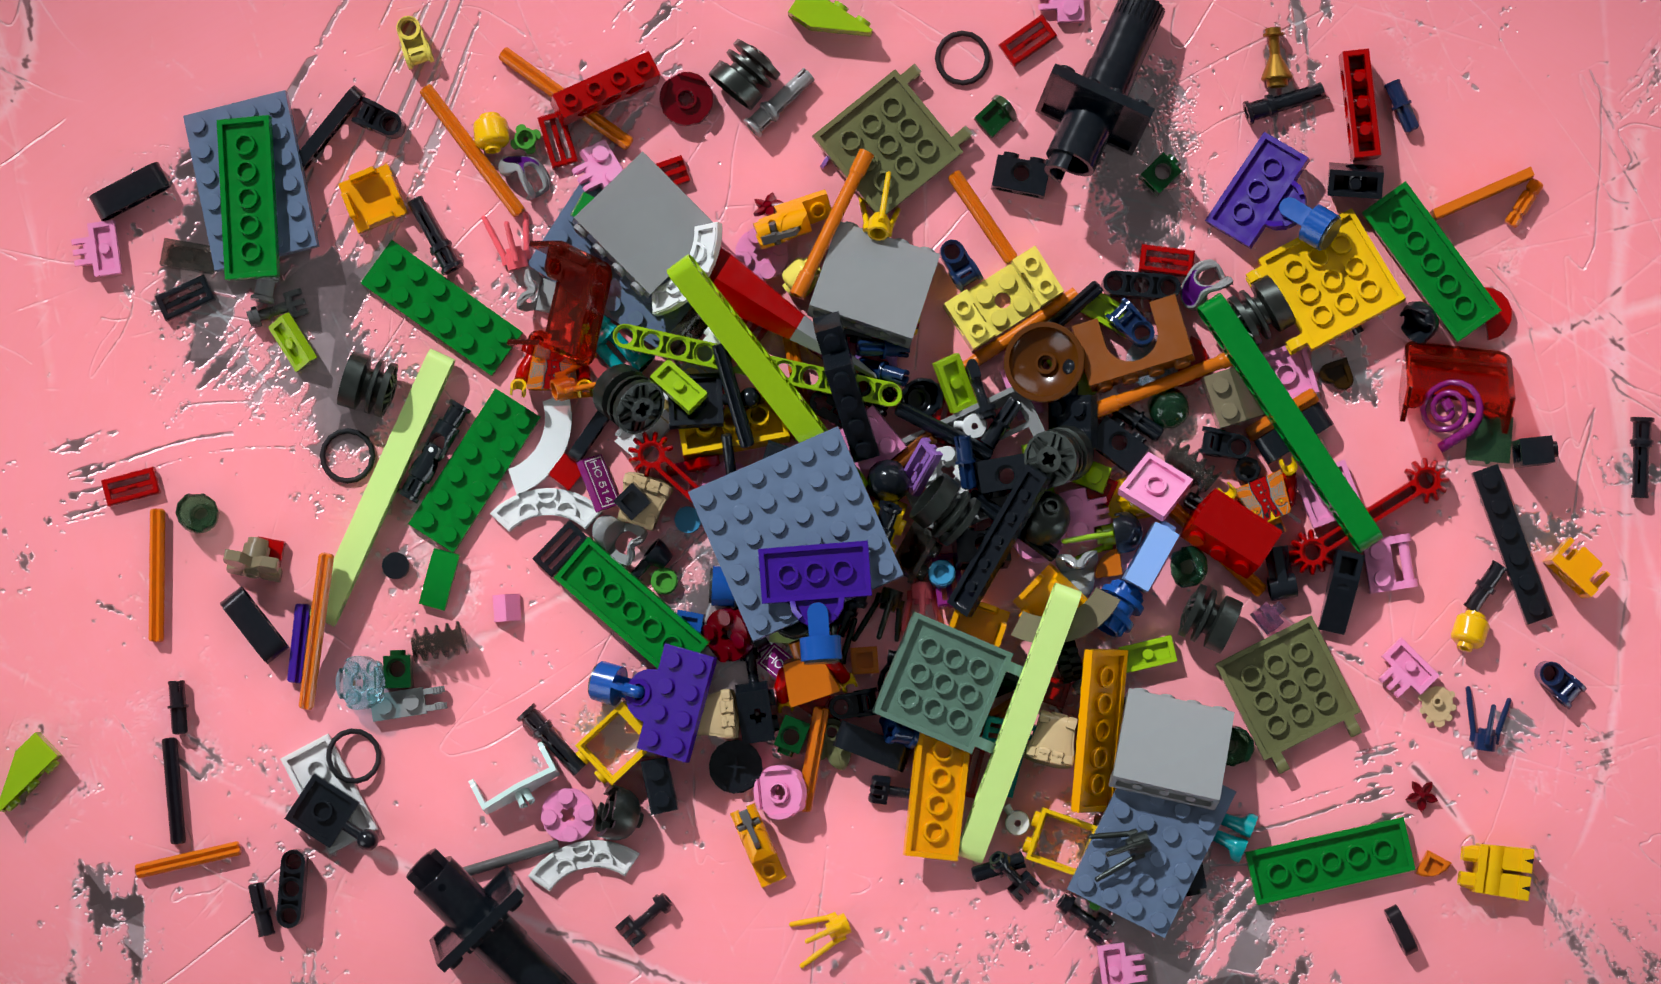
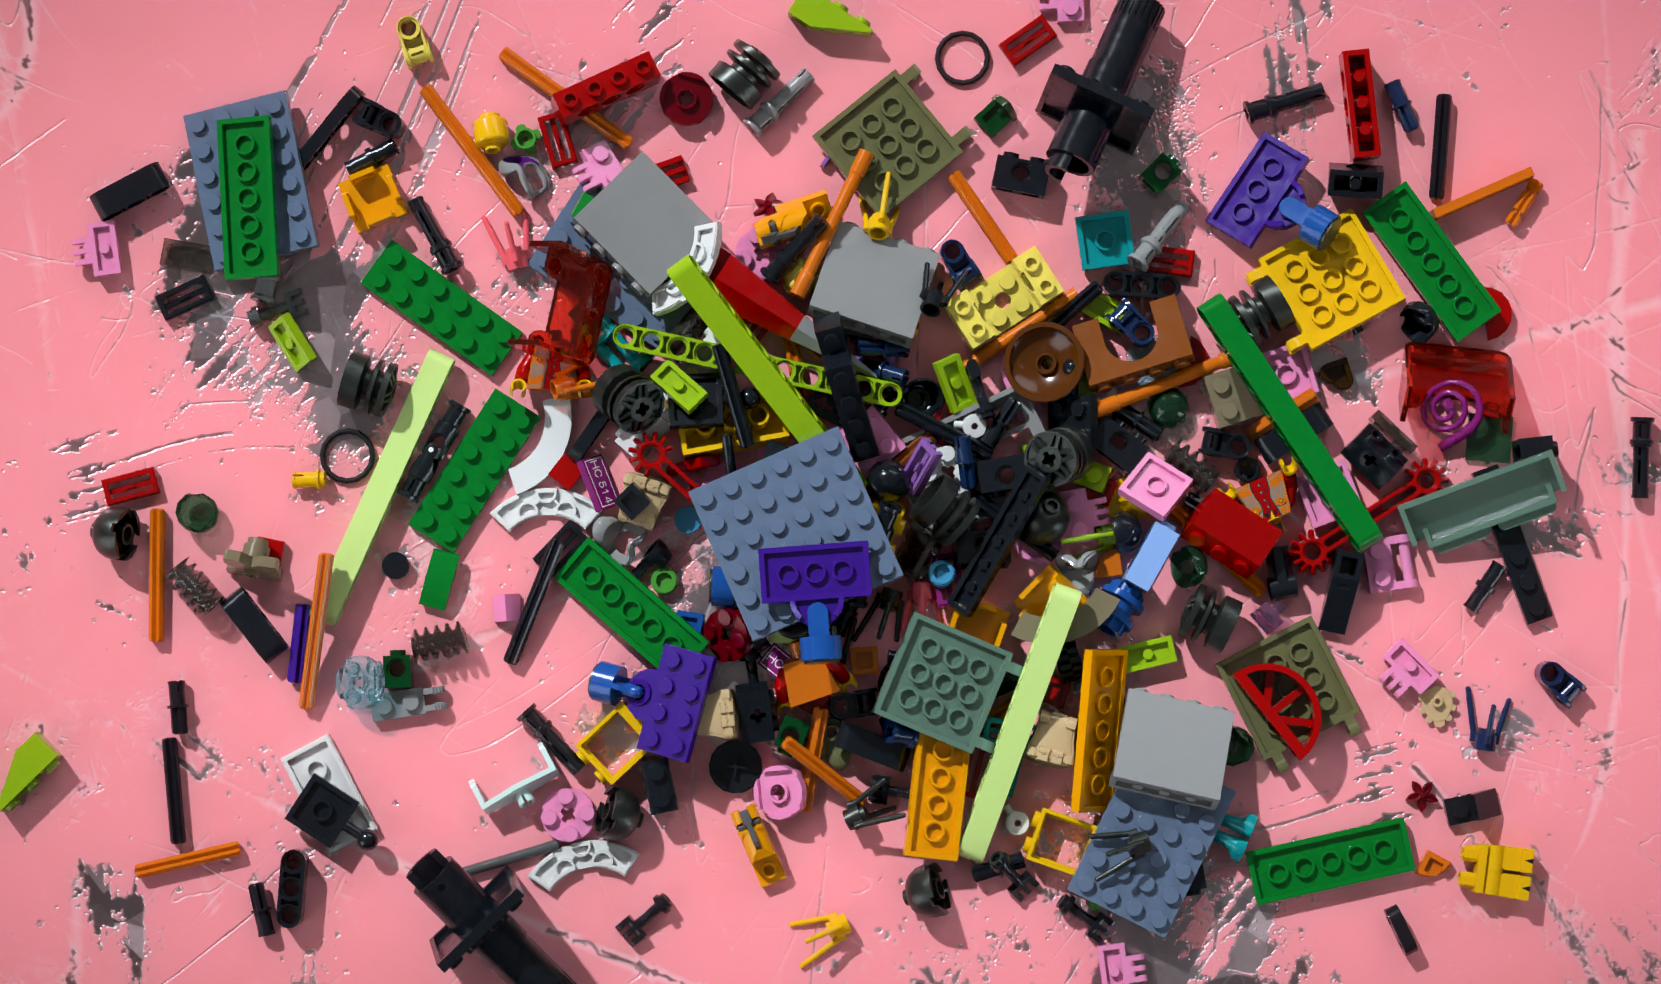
black piece [326,728,382,784] -> none
light grey piece [516,269,567,313] -> none
light grey piece [1180,259,1233,311] -> none
pearl gold piece [1261,27,1293,88] -> none
yellow head [1451,610,1490,652] -> none
light orange panel [1542,537,1611,599] -> none
none -> pearl dark grey cylinder [90,507,140,561]
none -> clear smoke piece [165,557,225,616]
none -> yellow pin [292,469,327,490]
none -> black pin [344,138,400,175]
none -> black axle [503,538,565,665]
none -> black pin [760,213,829,286]
none -> orange axle [781,736,867,807]
none -> pearl dark grey plant [843,777,906,831]
none -> pearl dark grey cylinder [902,862,952,918]
none -> black plant [919,262,969,317]
none -> teal plate [1074,210,1134,271]
none -> light grey pin [1127,200,1190,273]
none -> red window [1231,663,1321,761]
none -> black brick [1340,423,1408,490]
none -> clear smoke plate [1368,409,1418,456]
none -> sand green slope [1397,449,1567,554]
none -> black axle [1429,94,1452,200]
none -> black slope [1442,788,1501,826]

